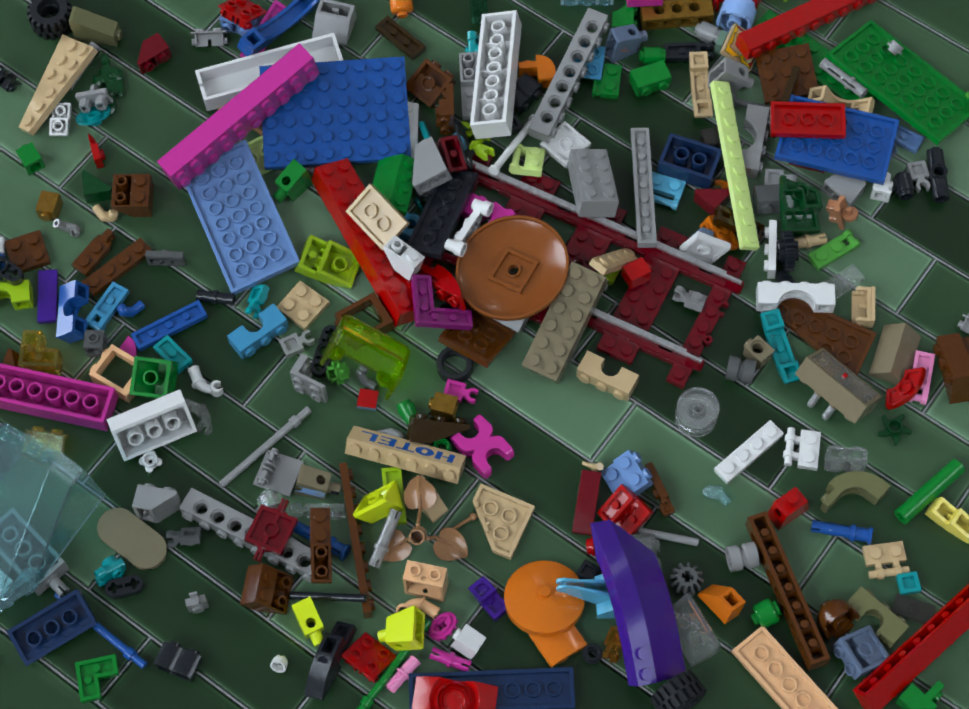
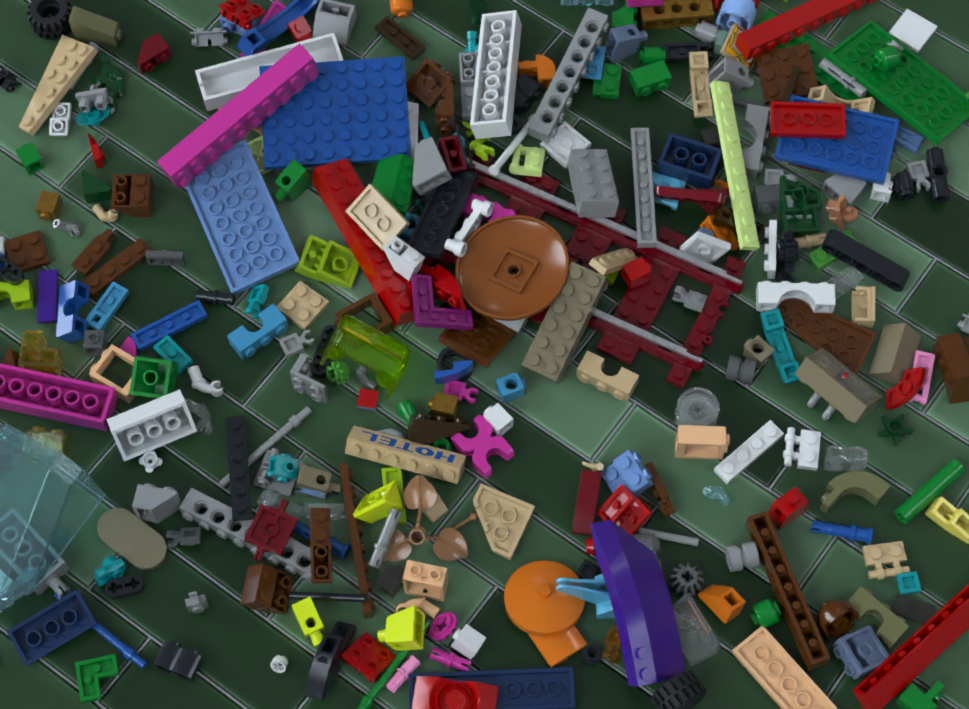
blue arm [117,301,146,317] -> none
dark purple slope [468,576,507,622] -> none
none -> black plate [225,416,253,522]
none -> teal brick [267,454,300,483]
none -> plate [287,15,313,42]
none -> clear smoke brick [376,563,405,599]
none -> blue slope [434,360,473,385]
none -> white brick [483,403,513,436]
none -> dark azure brick [495,372,526,404]
none -> dark red beam [653,186,726,205]
none -> light nougat window [675,425,730,459]
none -> black beam [821,229,910,292]
none -> green head [873,45,901,71]
none -> white tile [889,9,938,54]

